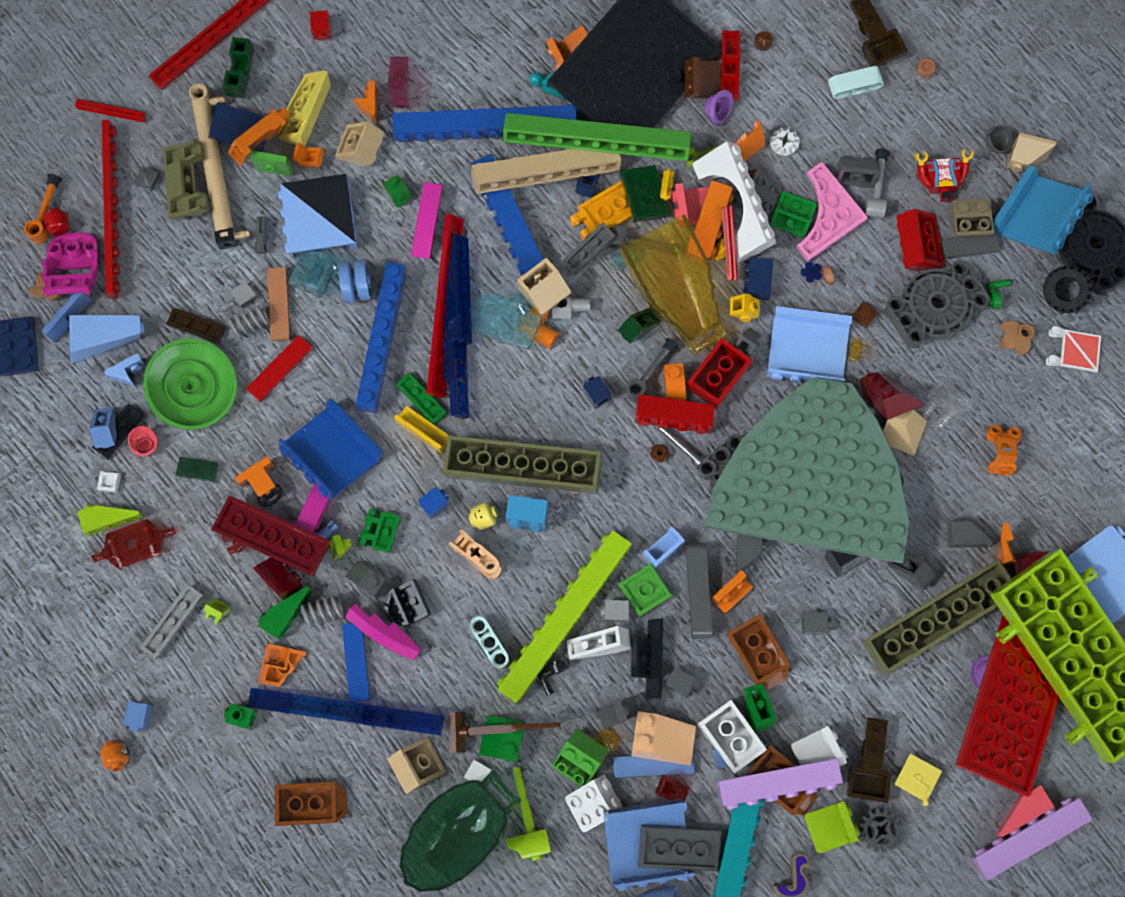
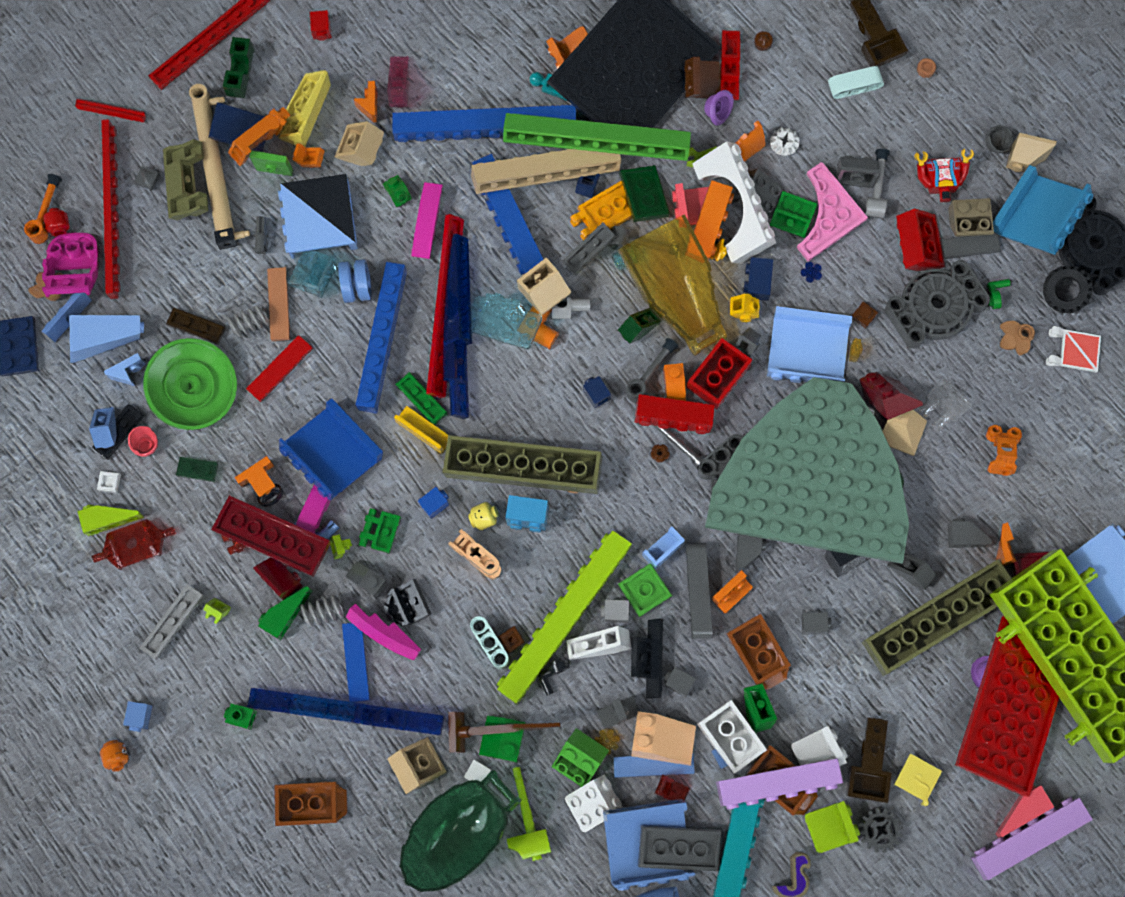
light grey tile [230,281,257,307] -> none
orange slope [258,643,306,687] -> none
yellow axle [660,168,674,201] -> none
axle [722,206,738,281] -> none
nougat tile [822,265,834,285] -> none
none -> reddish brown tile [497,626,525,653]

